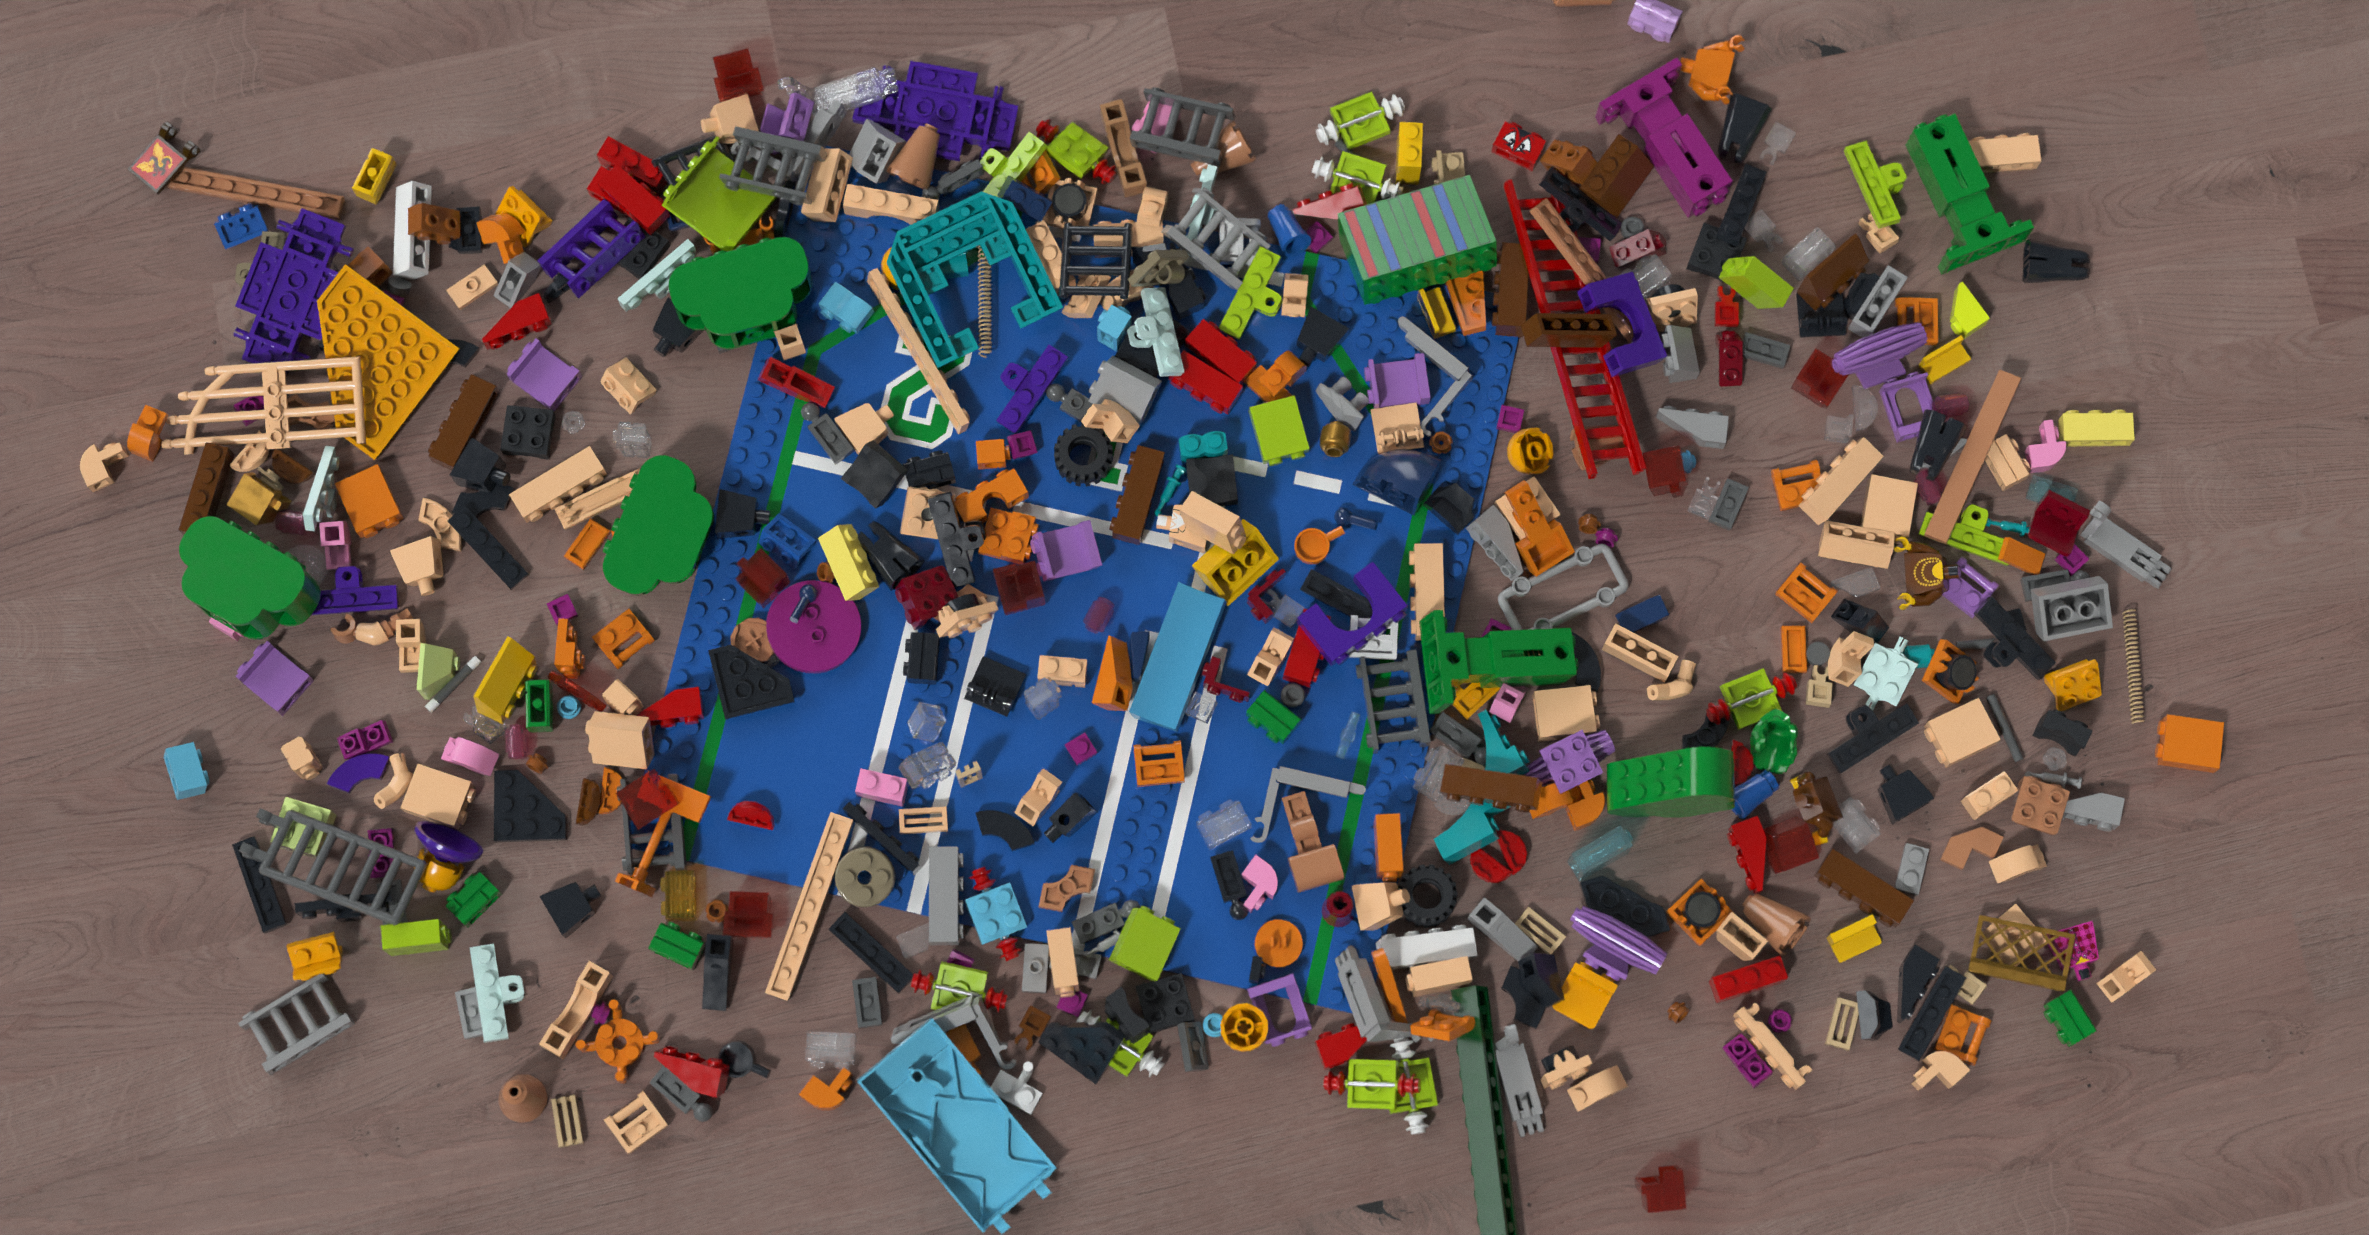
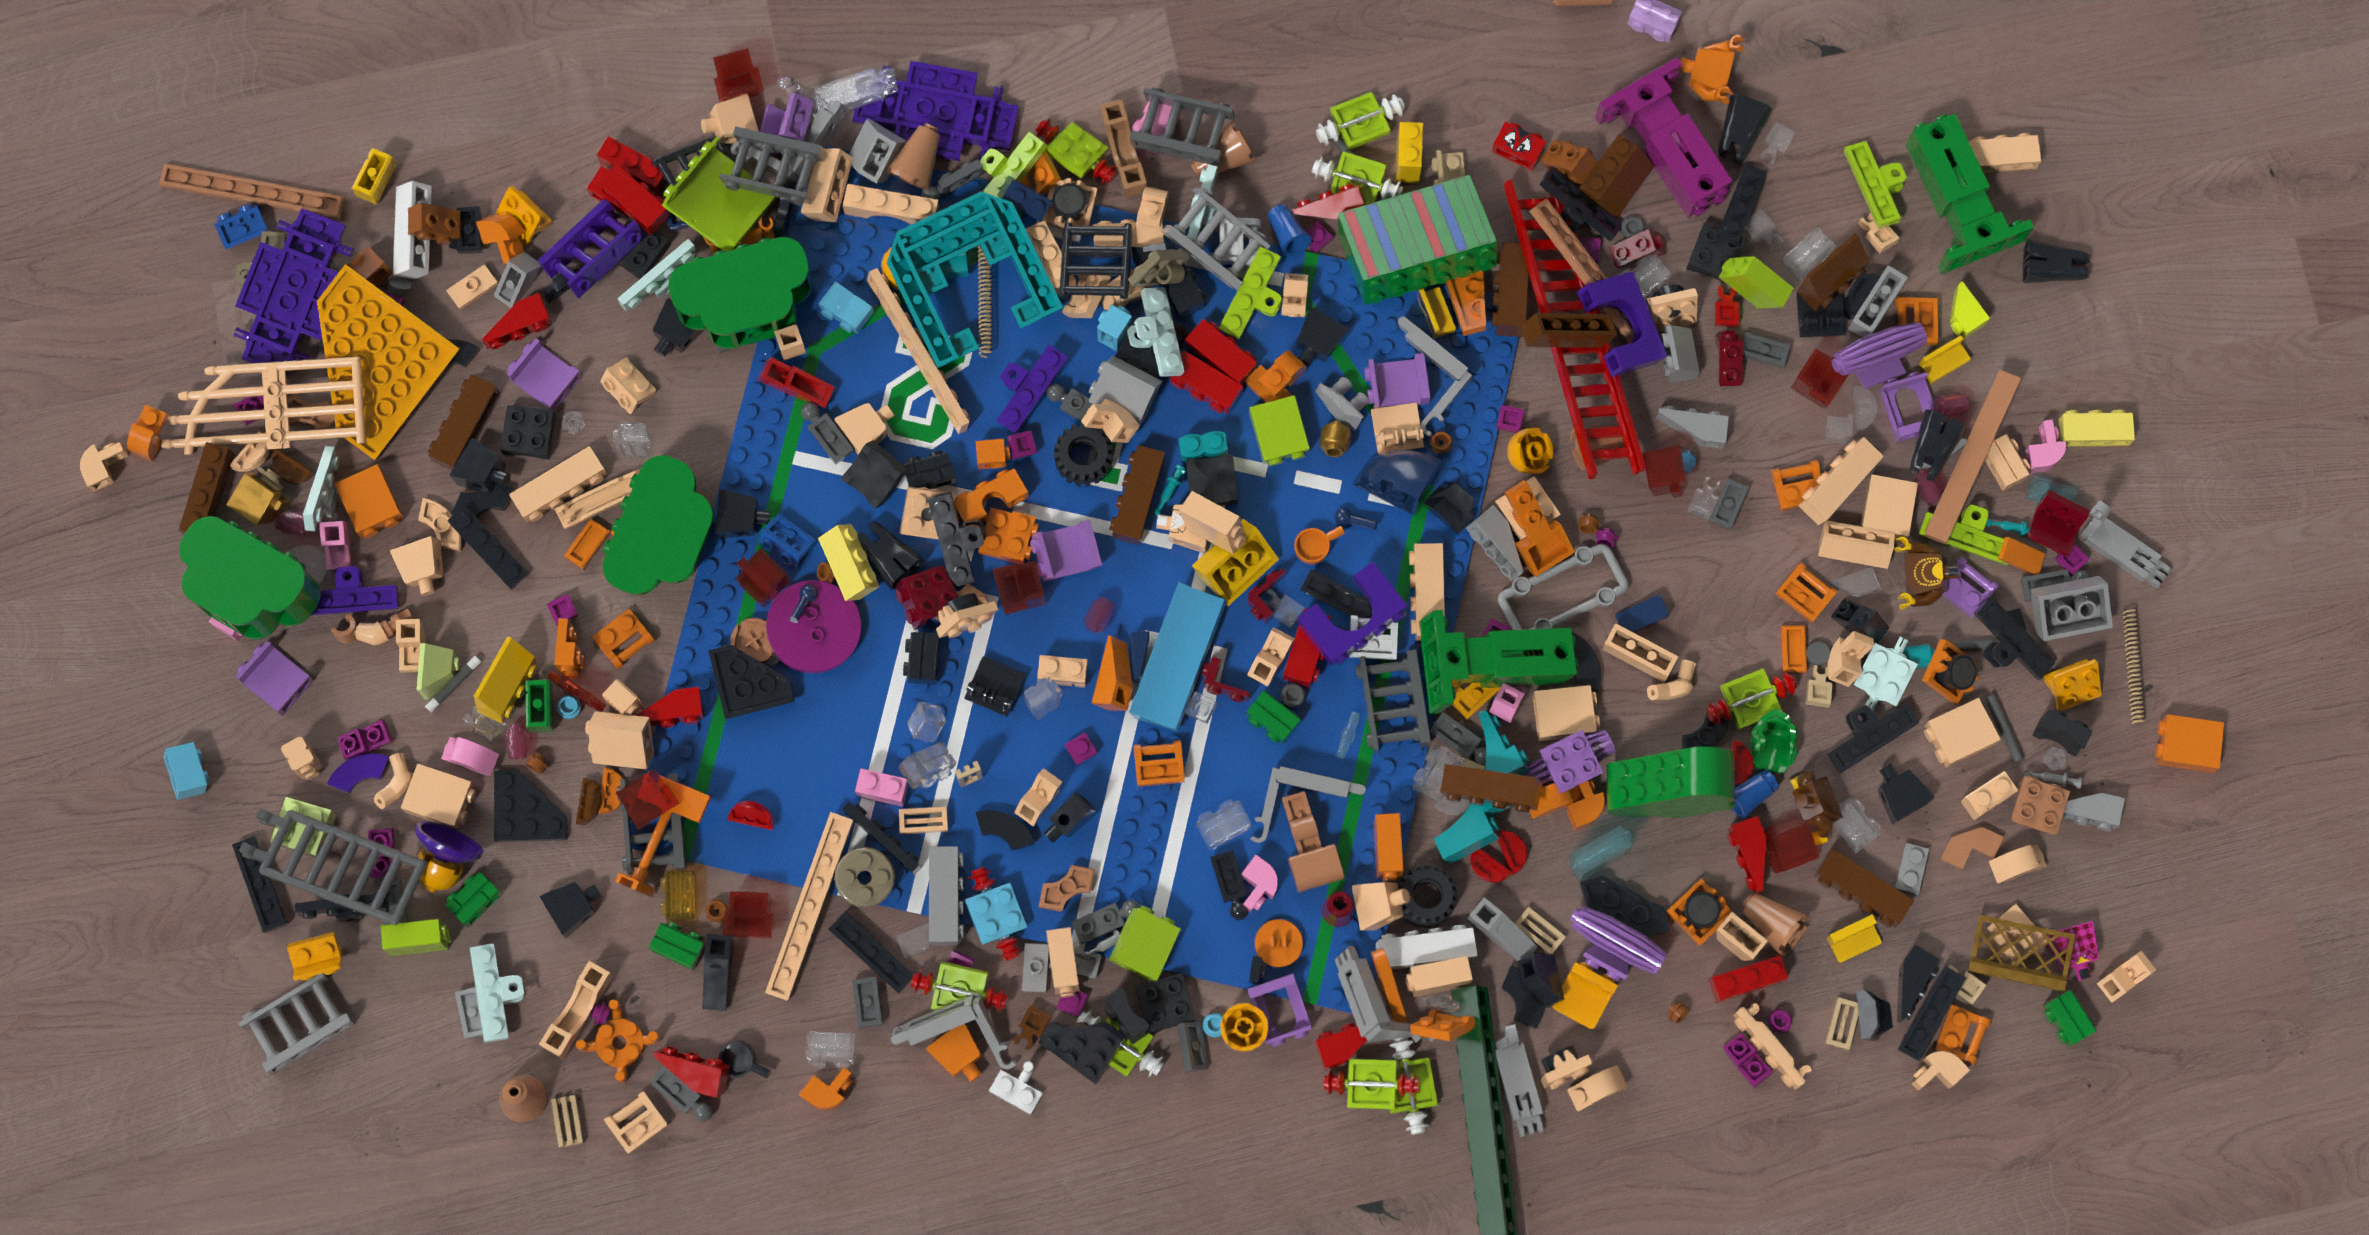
flag [128,122,201,195] -> none
medium azure piece [856,1018,1056,1234] -> none
clear red plate [1634,1165,1687,1213] -> none

